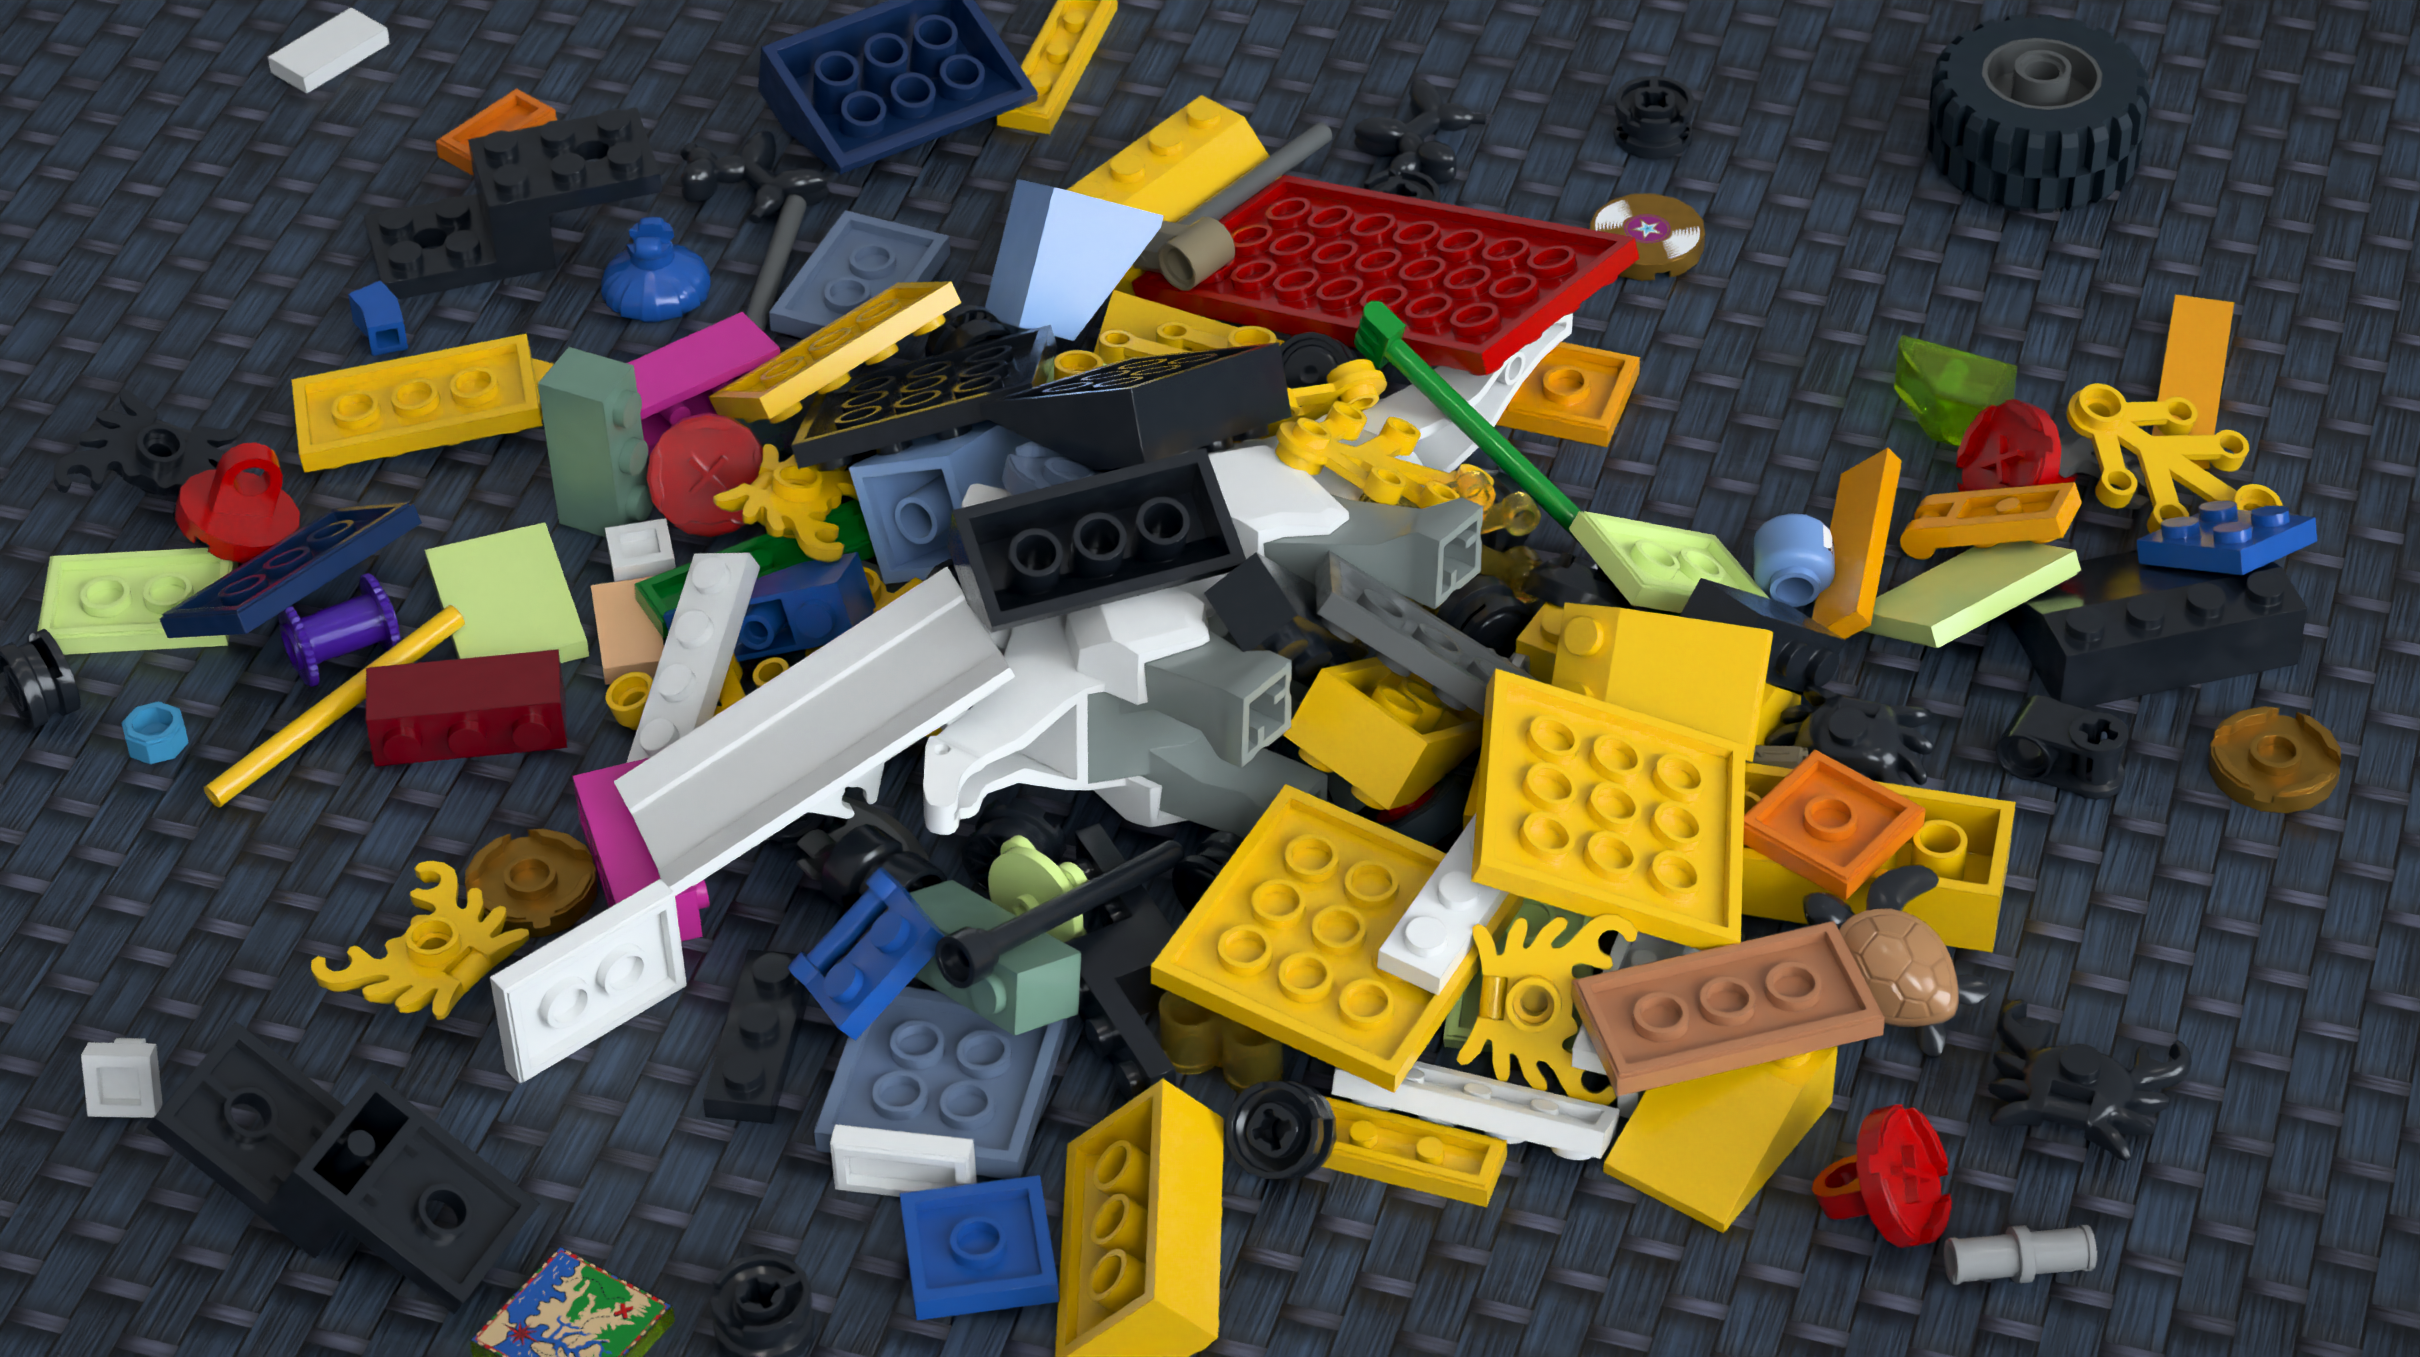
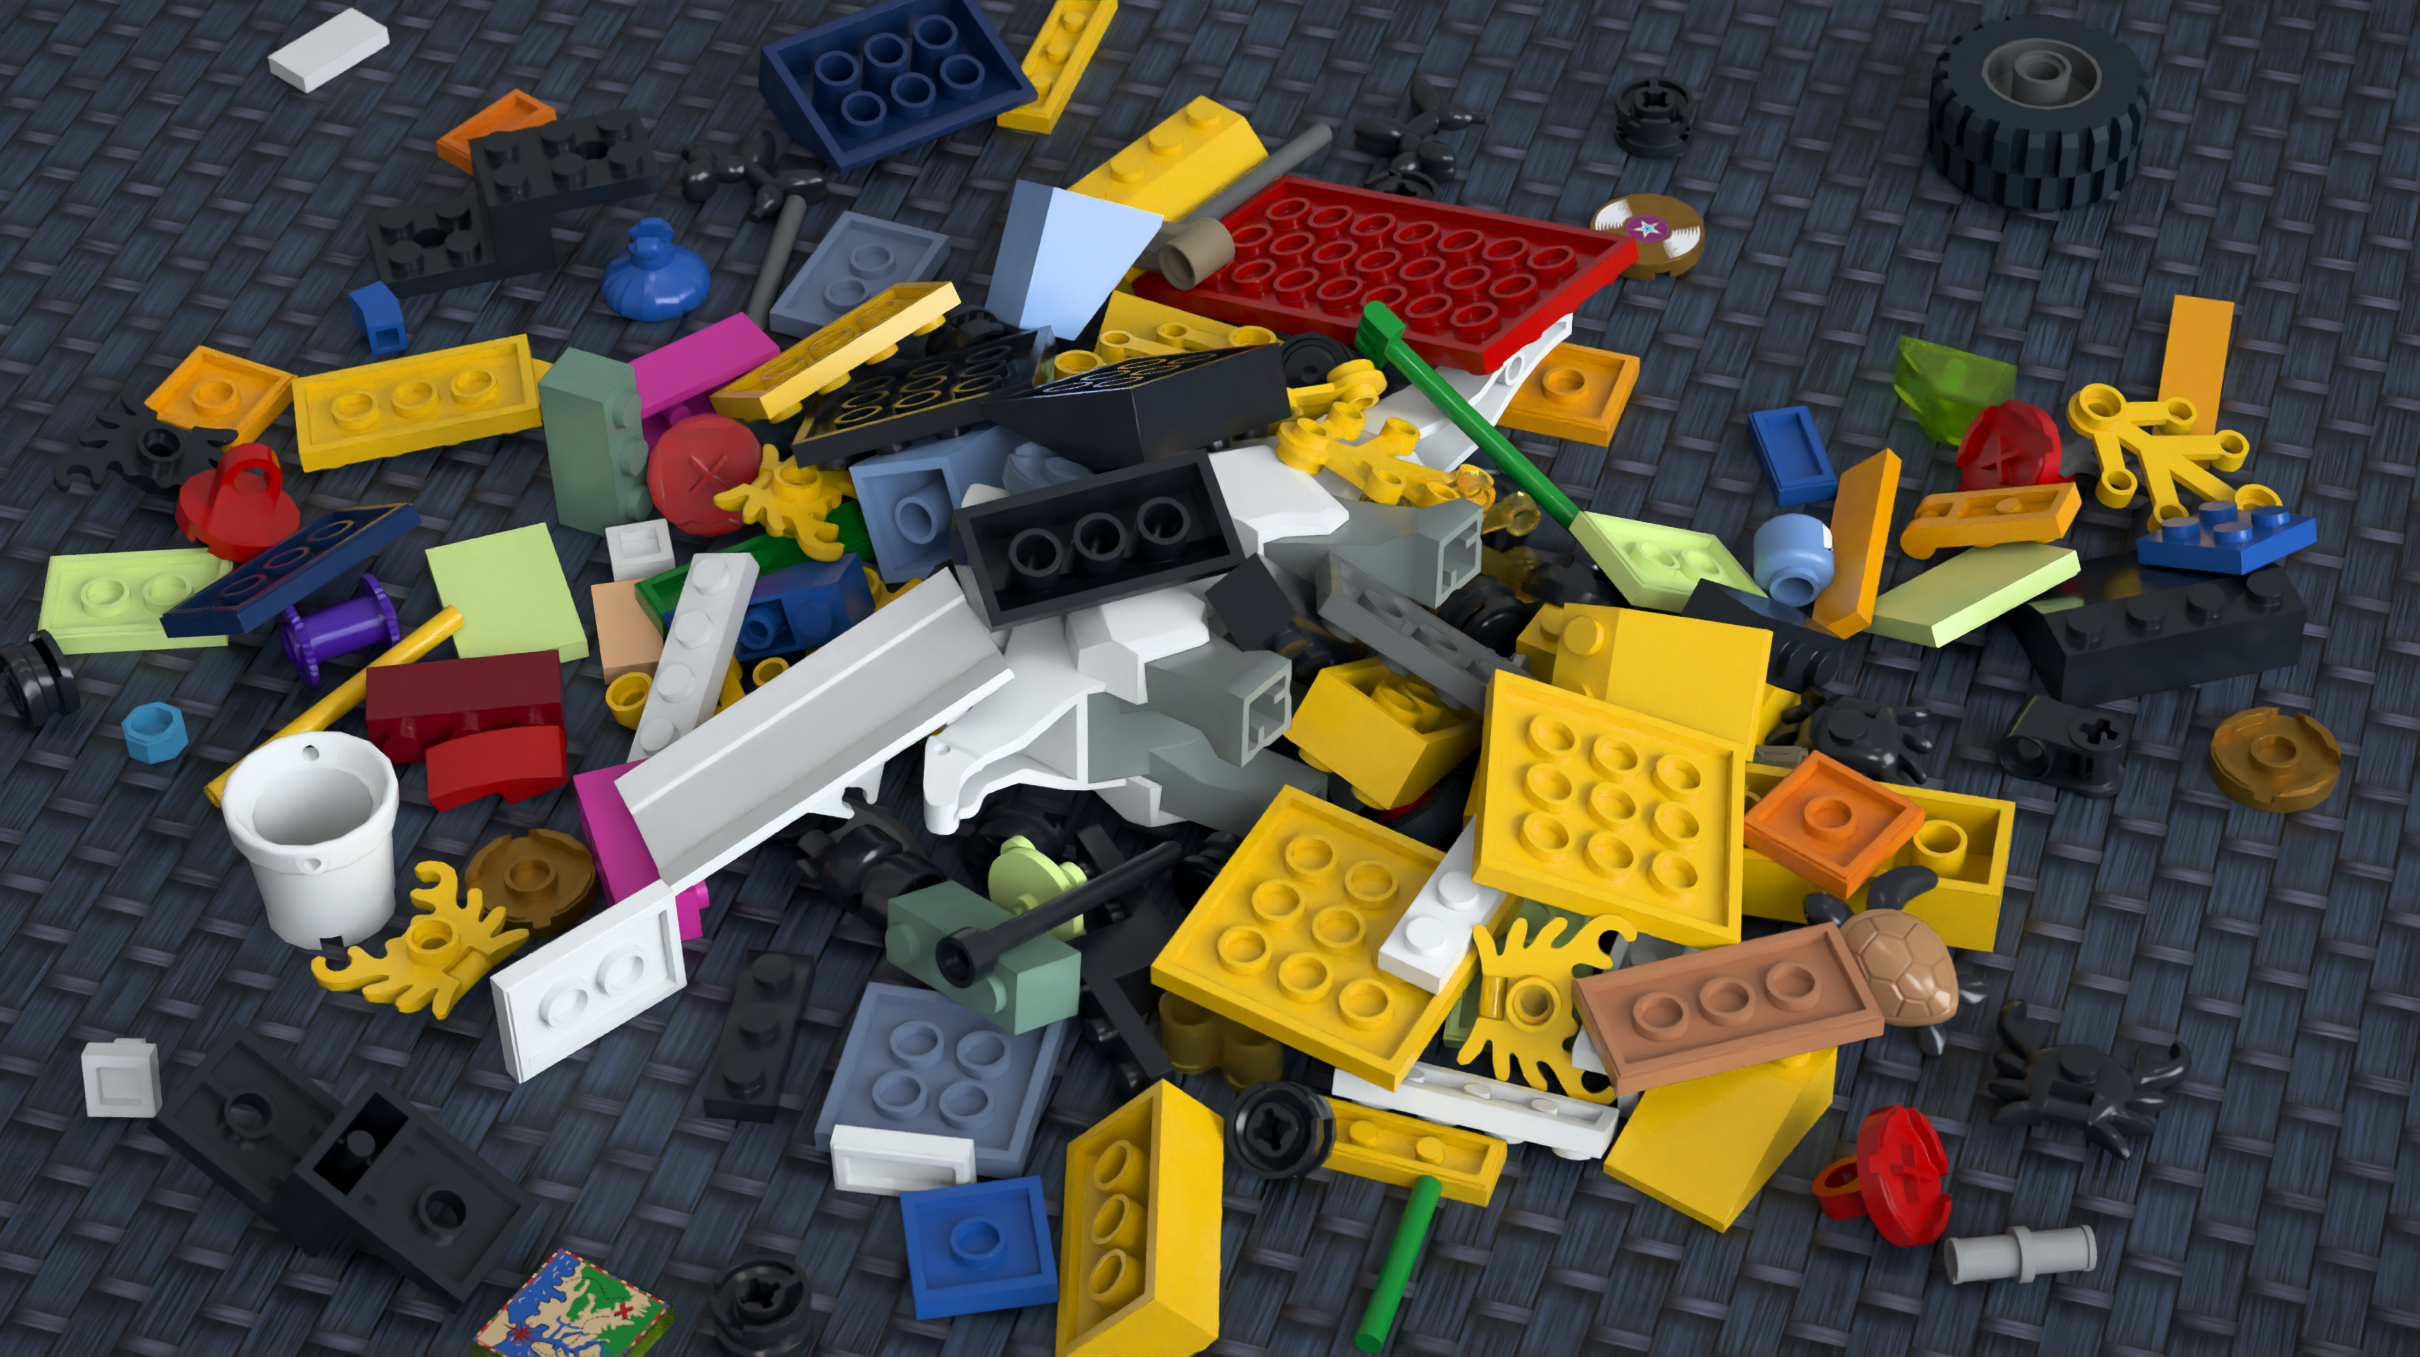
blue plate [787,867,945,1041] -> none
none -> light orange tile [143,345,298,453]
none -> white piece [220,731,399,950]
none -> red slope [426,725,569,813]
none -> green bar [1354,1175,1442,1353]
none -> blue tile [1747,405,1839,507]

